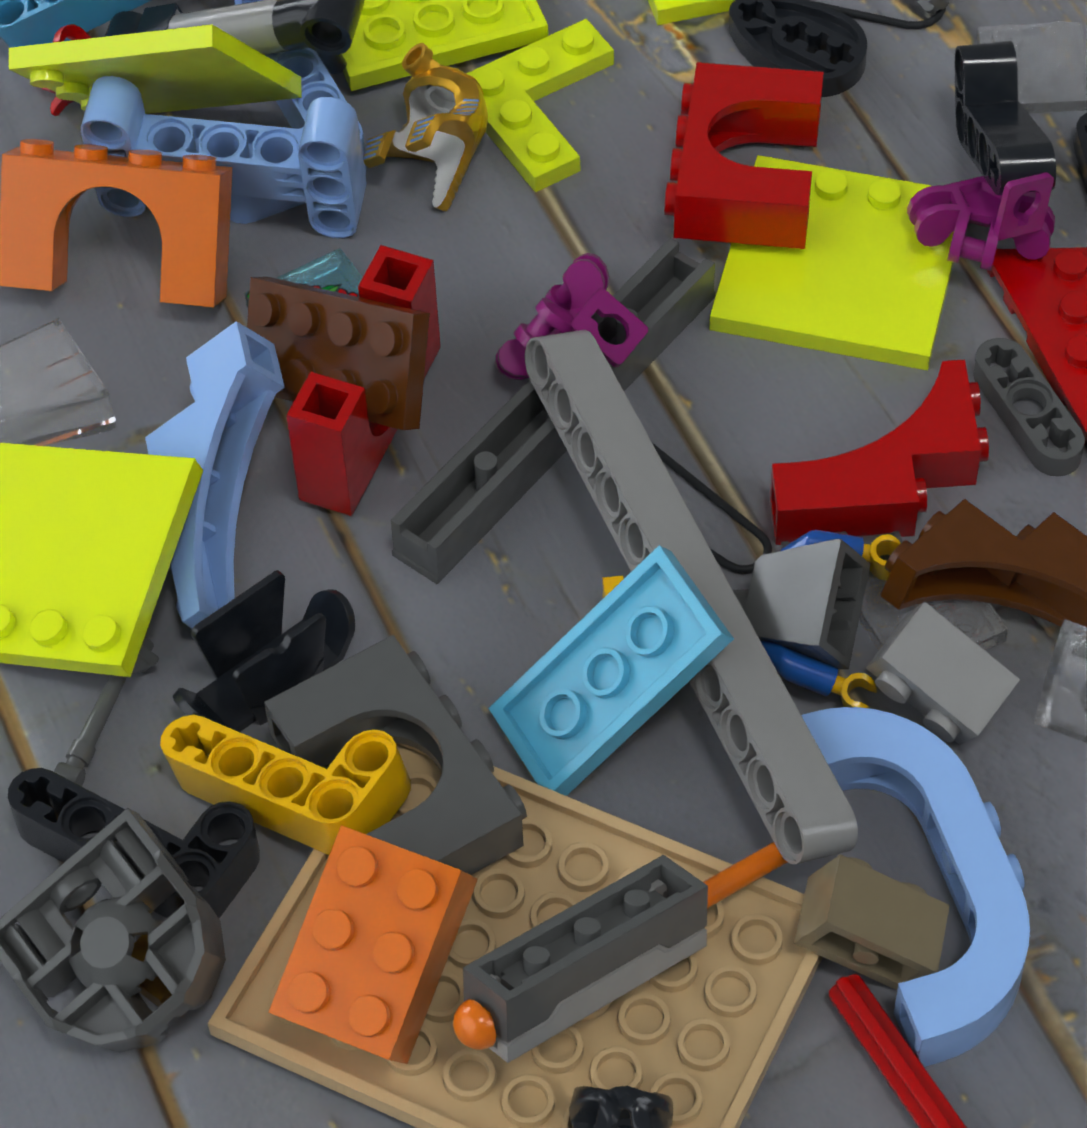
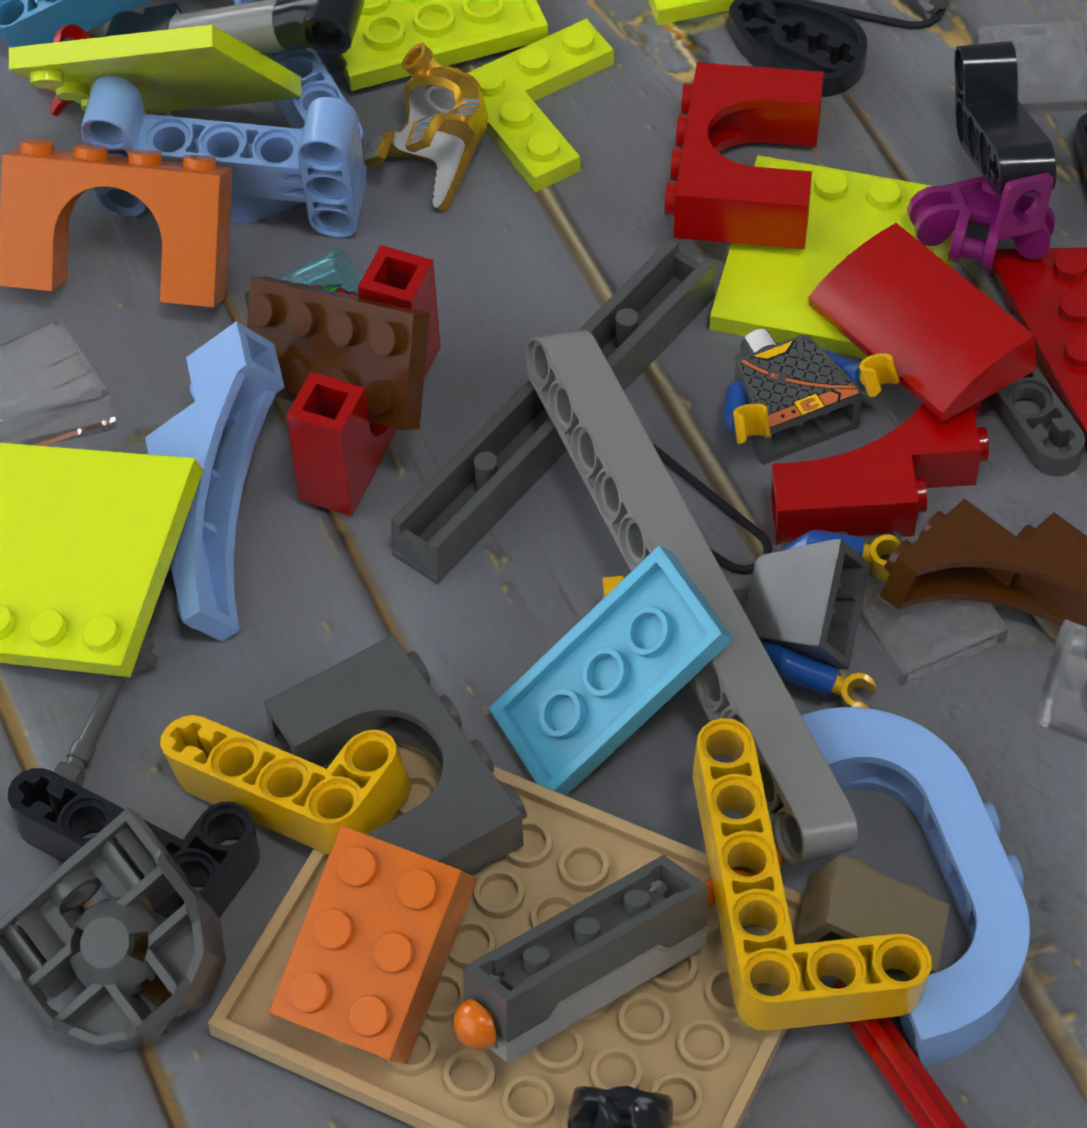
black piece [173,570,355,732] -> none
magenta piece [495,253,648,380] -> none
light grey brick [866,602,1020,745] -> none
none -> yellow beam [692,718,932,1031]
none -> torso [722,329,900,465]
none -> red slope [808,223,1036,422]

